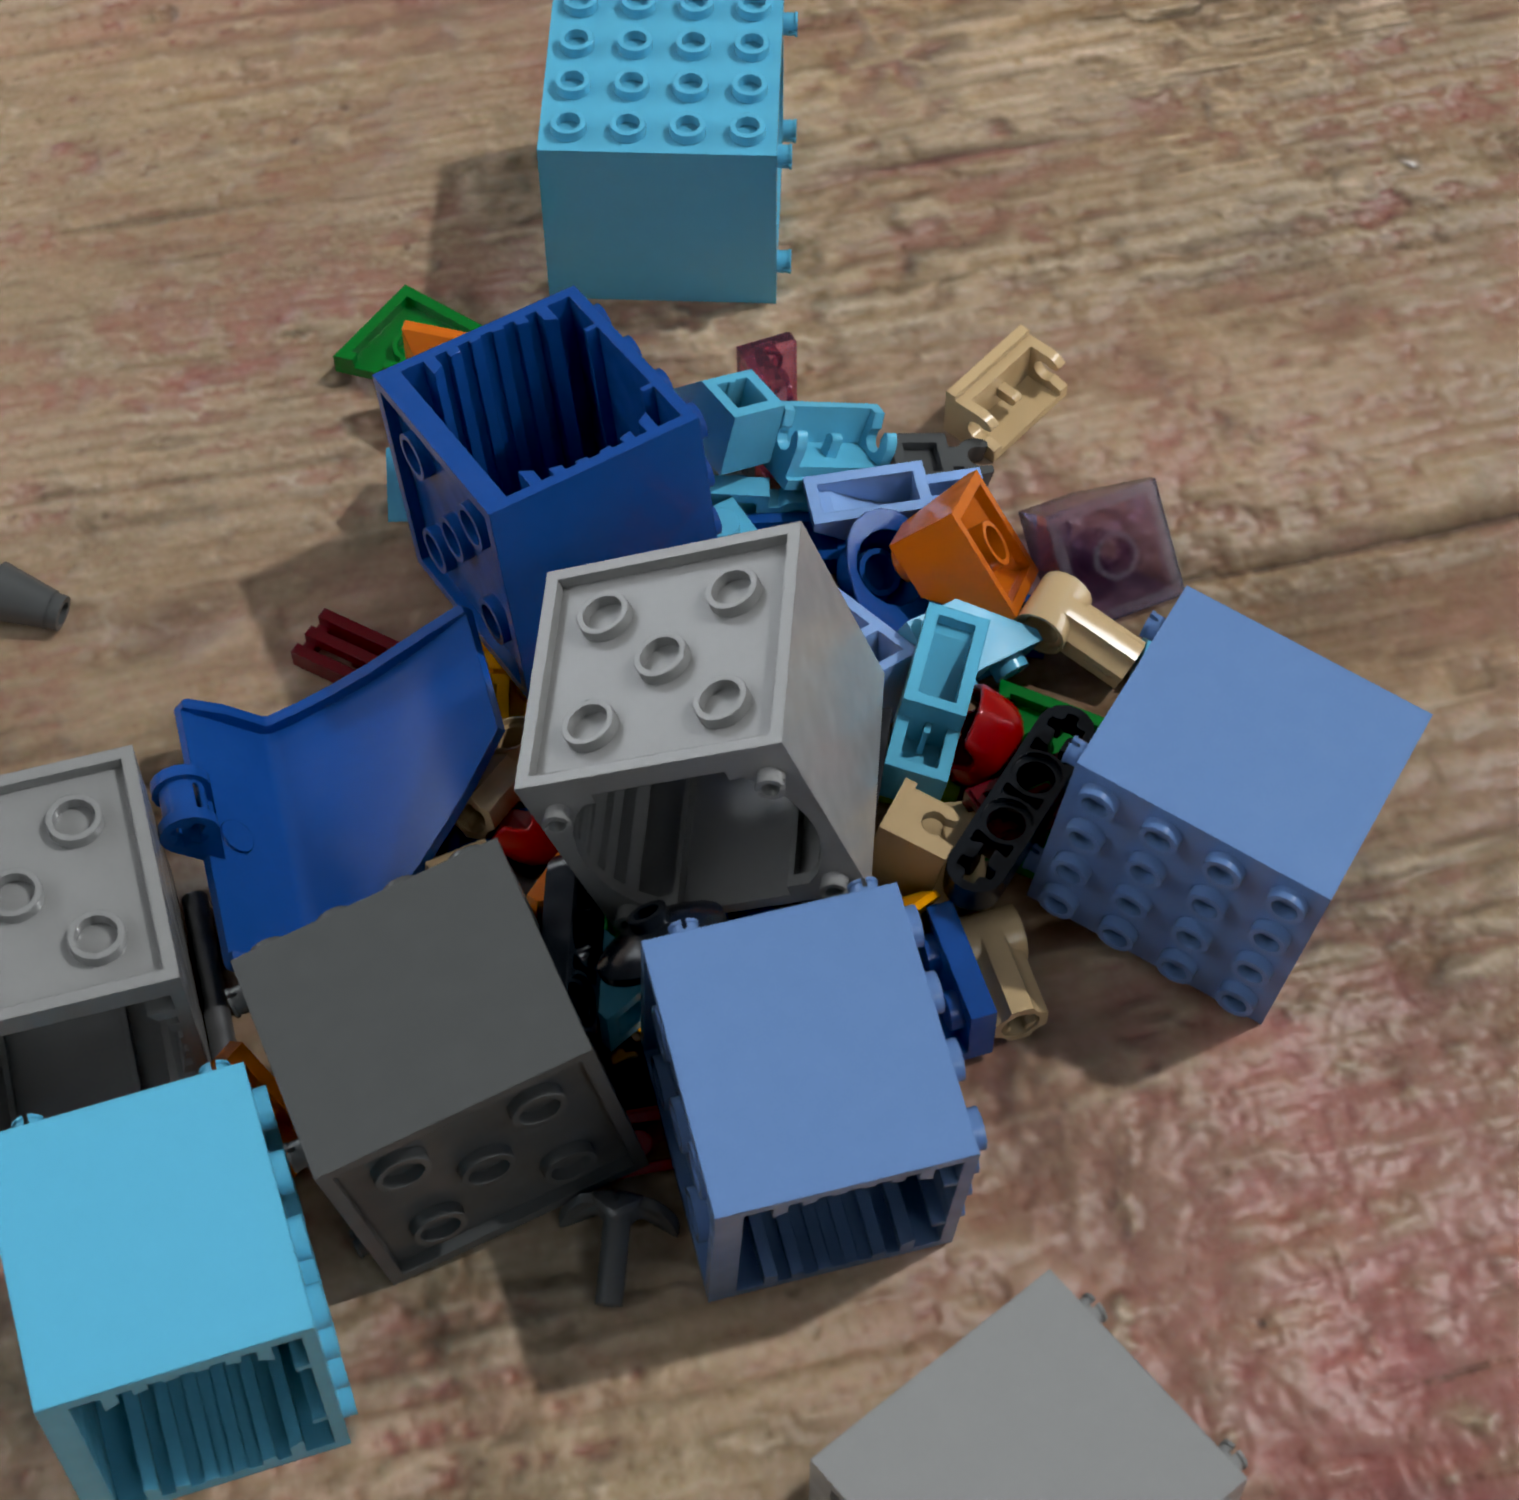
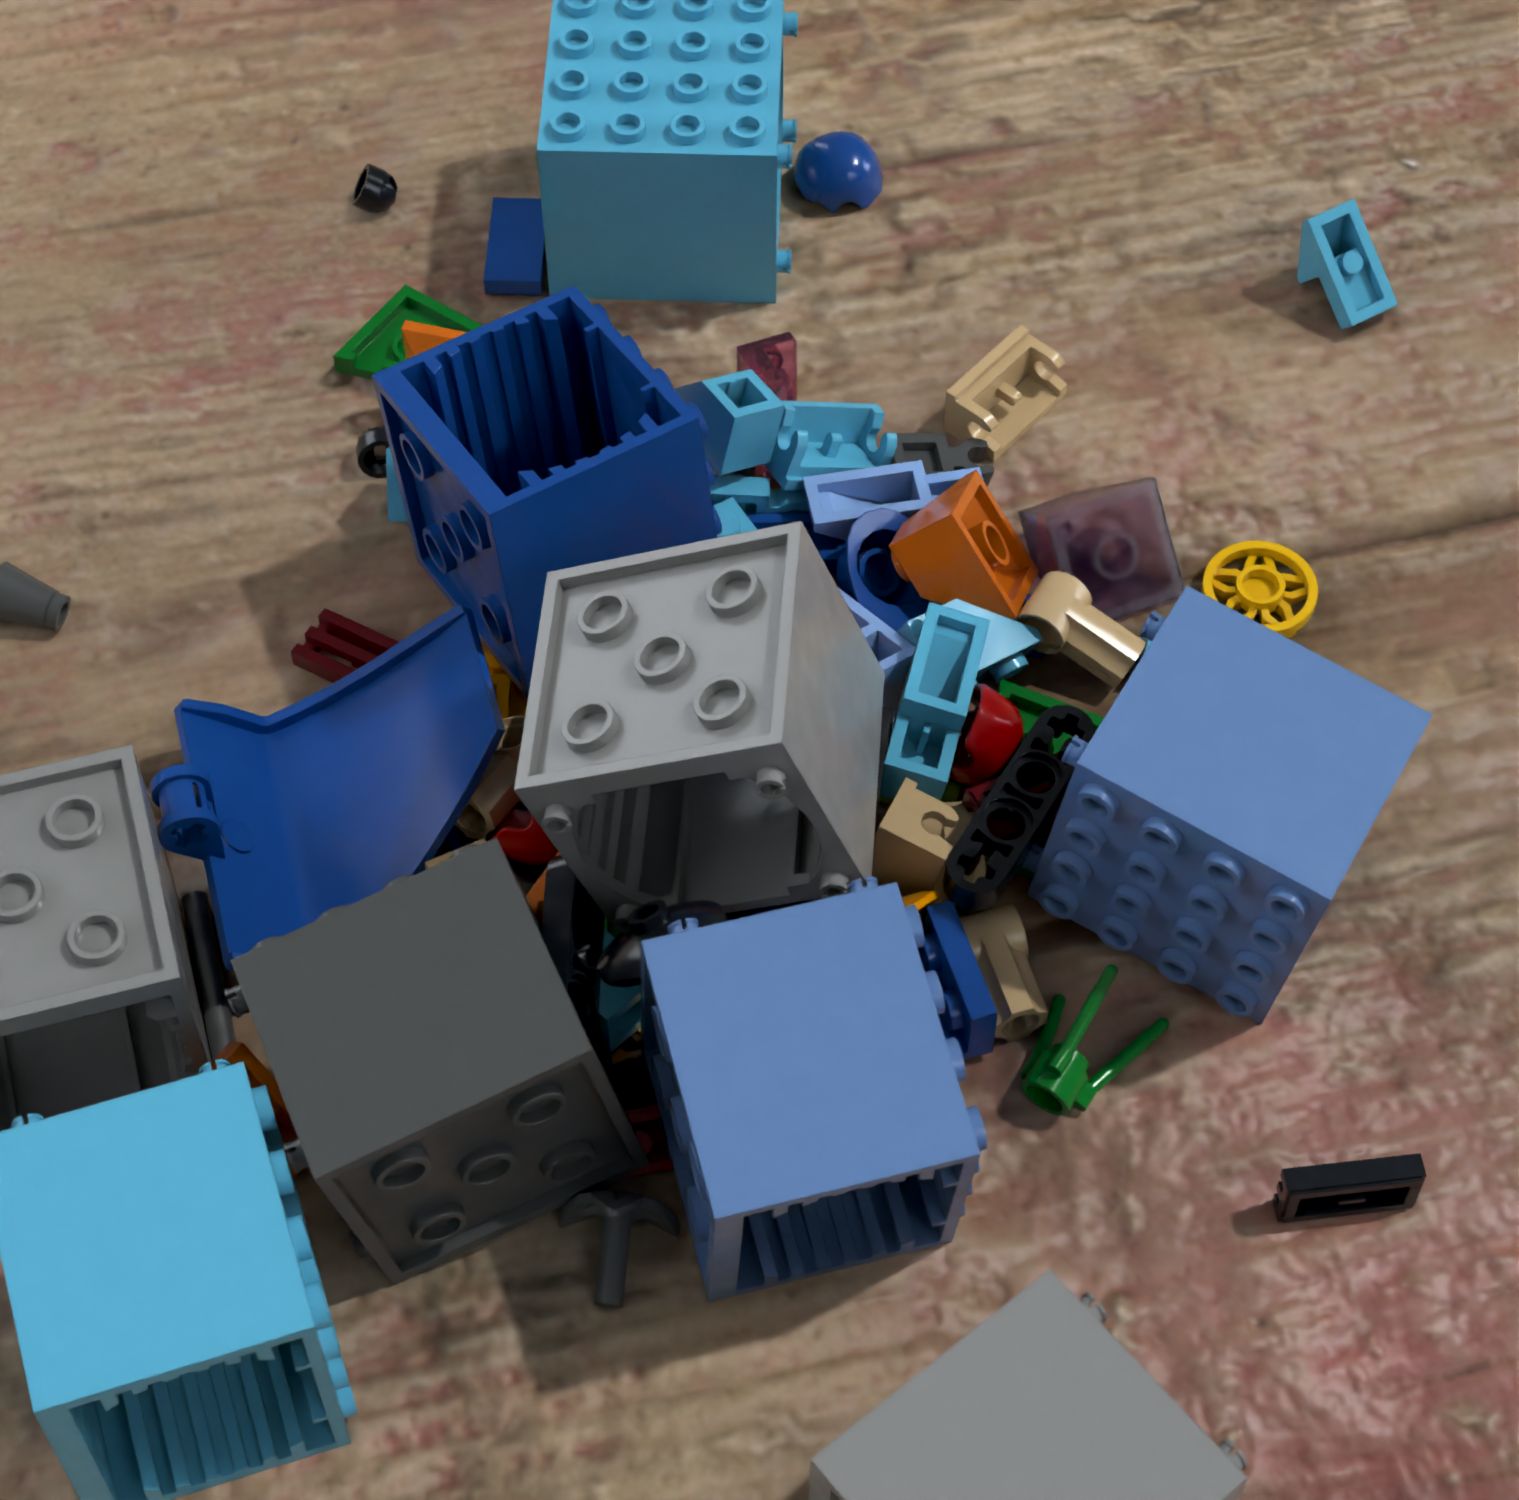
none -> black hinge [351,163,397,213]
none -> black hinge [356,426,390,478]
none -> blue tile [484,197,546,295]
none -> blue hair [794,131,883,212]
none -> green plant [1020,964,1169,1116]
none -> yellow wheel [1201,540,1318,639]
none -> black tile [1273,1153,1426,1223]
none -> medium azure slope [1297,199,1398,330]

